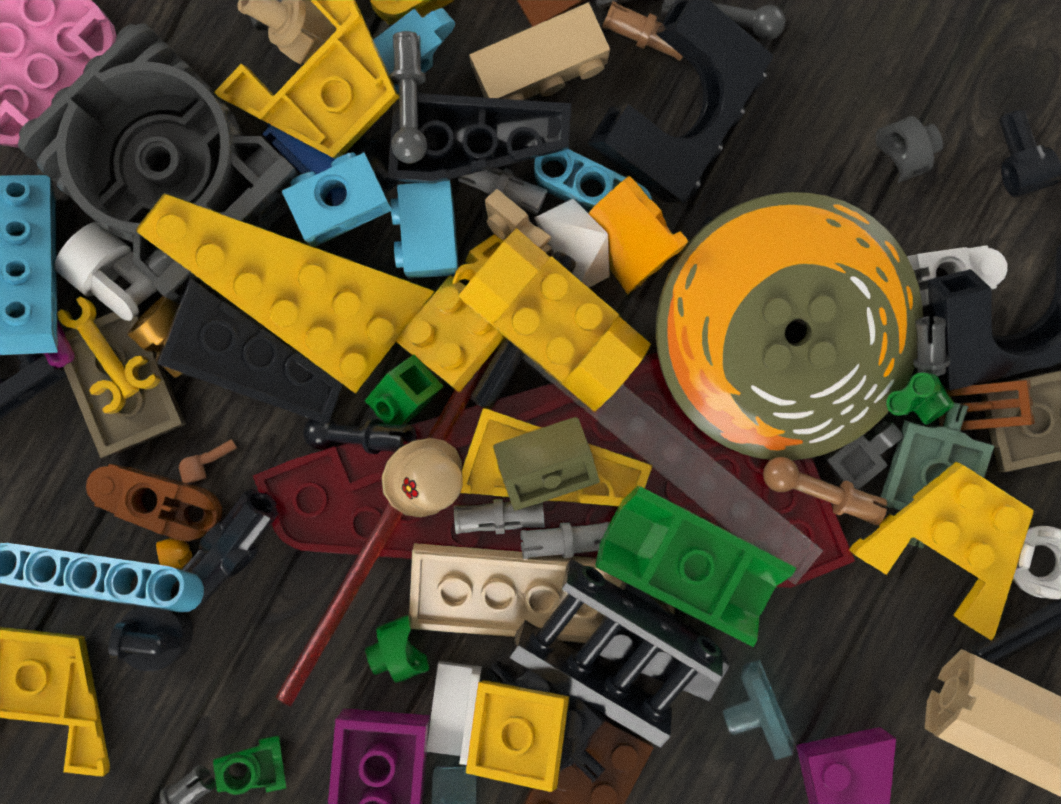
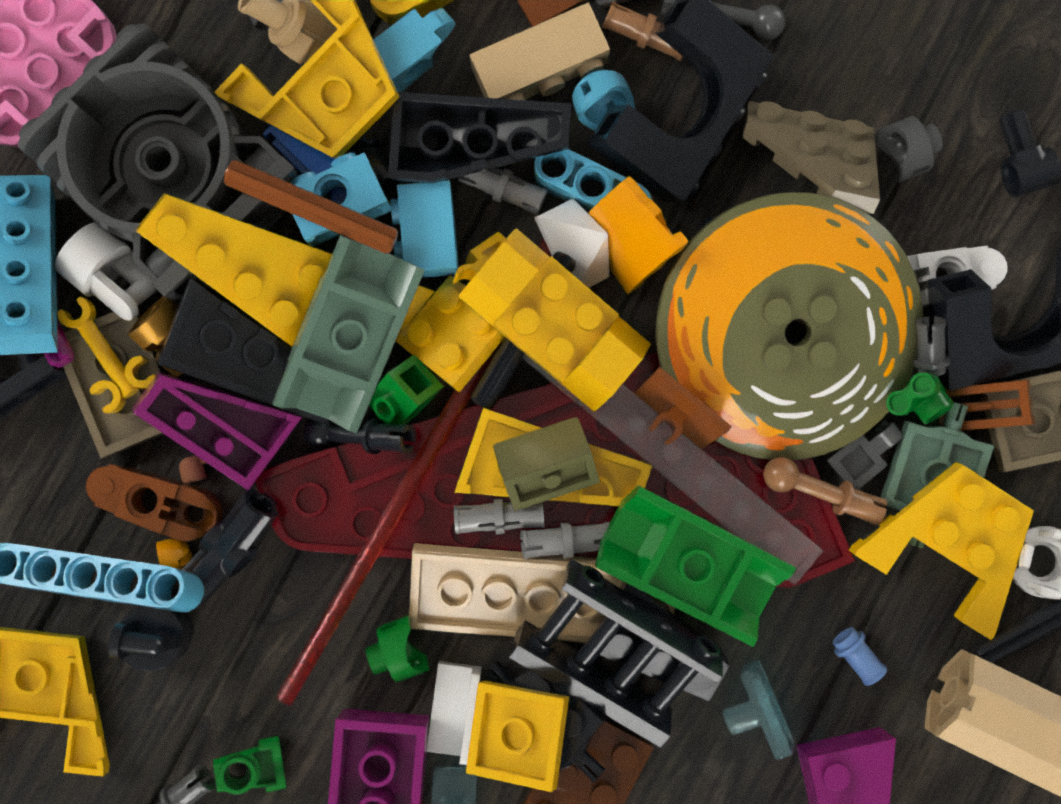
tan hat [382,438,463,517] -> none
dark grey pin [390,31,427,163] -> none
tan plate [485,189,552,255] -> none
none -> magenta wedge [132,372,301,490]
none -> dark orange axle [224,160,398,254]
none -> sand green piece [272,235,425,434]
none -> medium azure piece [572,70,635,131]
none -> dark orange piece [633,367,732,450]
none -> dark tan plate [743,101,880,214]
none -> medium blue pin [832,627,887,686]

